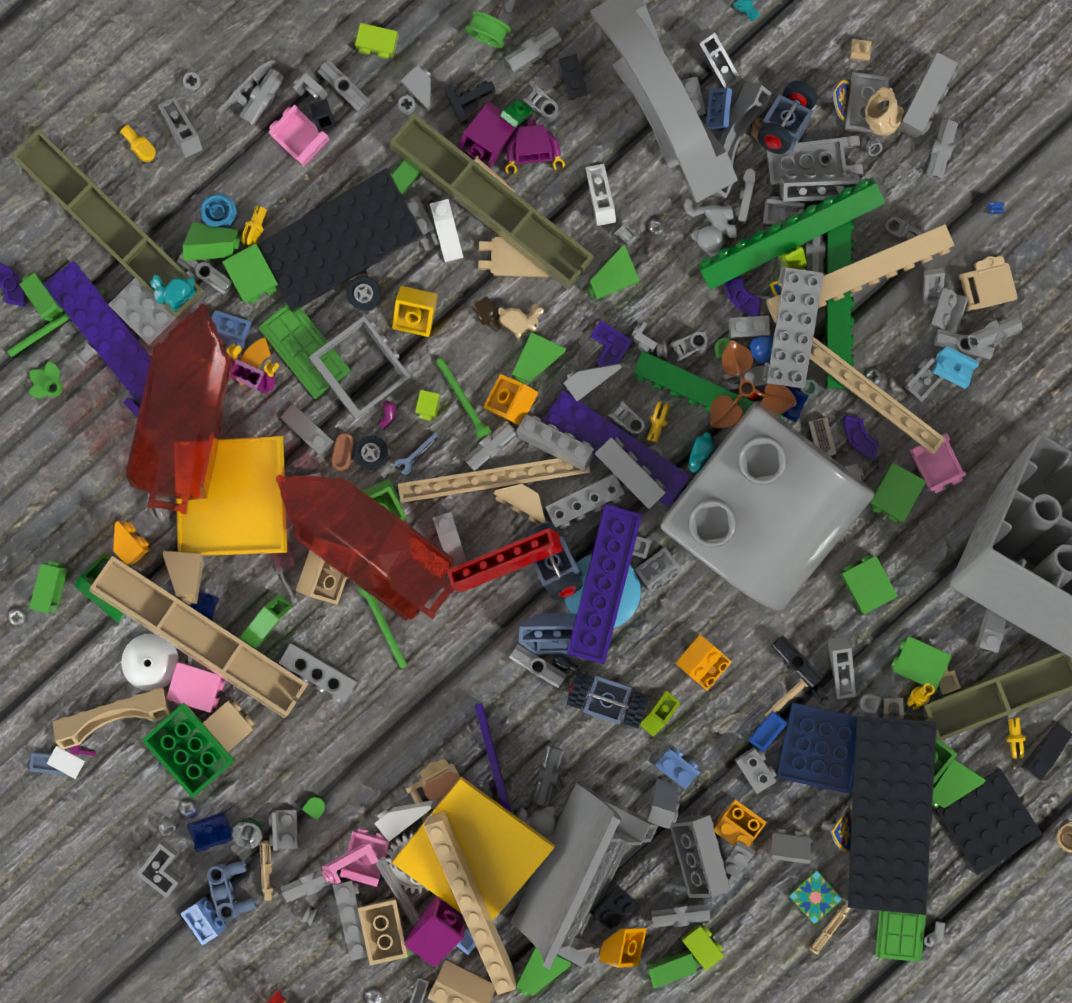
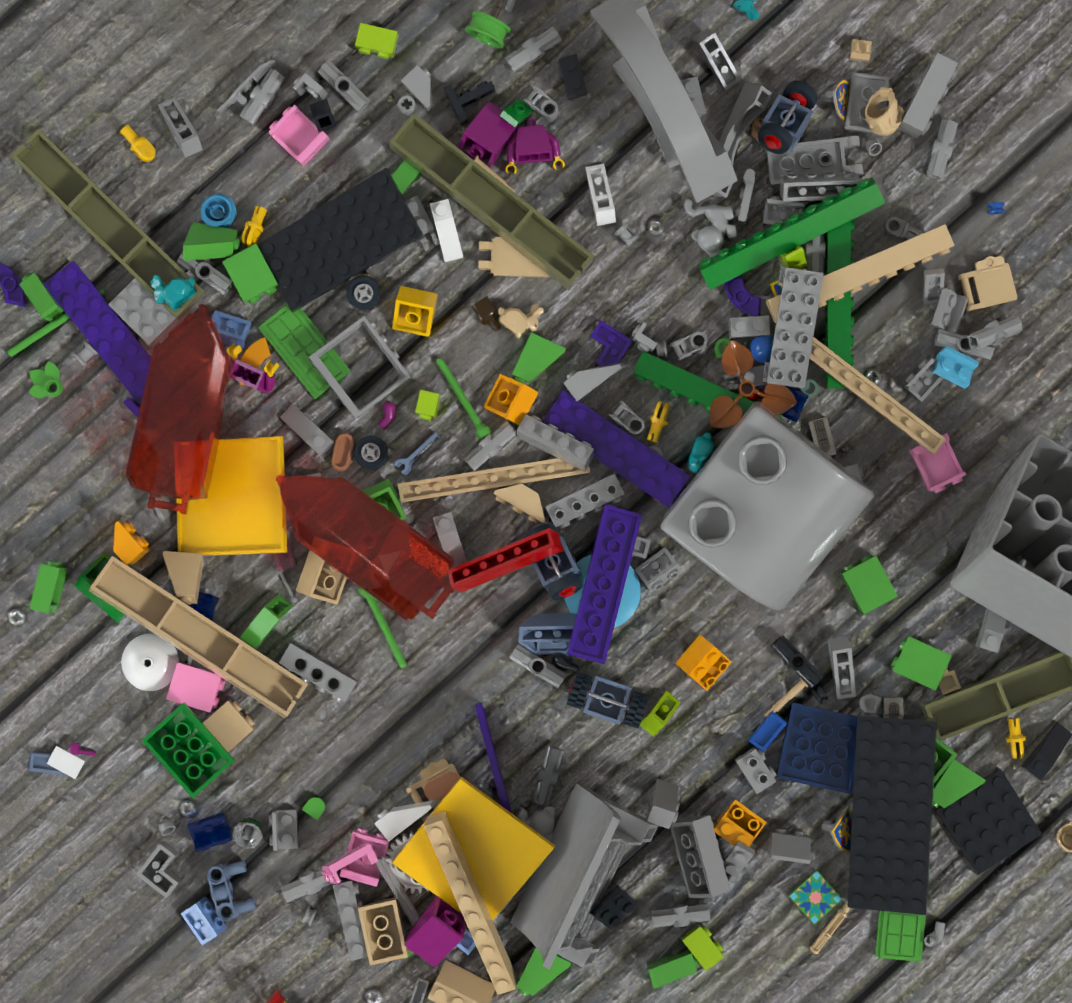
tan arch [53,688,172,750] -> none
light grey bush [183,72,201,90] -> none
tan piece [259,840,273,901] -> none
bright green slope [588,246,640,300] -> none
light grey brick [595,437,666,509] -> none
light orange slope [599,927,647,968] -> none
medium blue bracket [655,747,700,790] -> none
medium blue bracket [706,88,732,131] -> none
dark purple tile [843,415,879,460] -> none
bright green brick [869,463,926,523] -> none
yellow arm [907,683,935,710] -> none

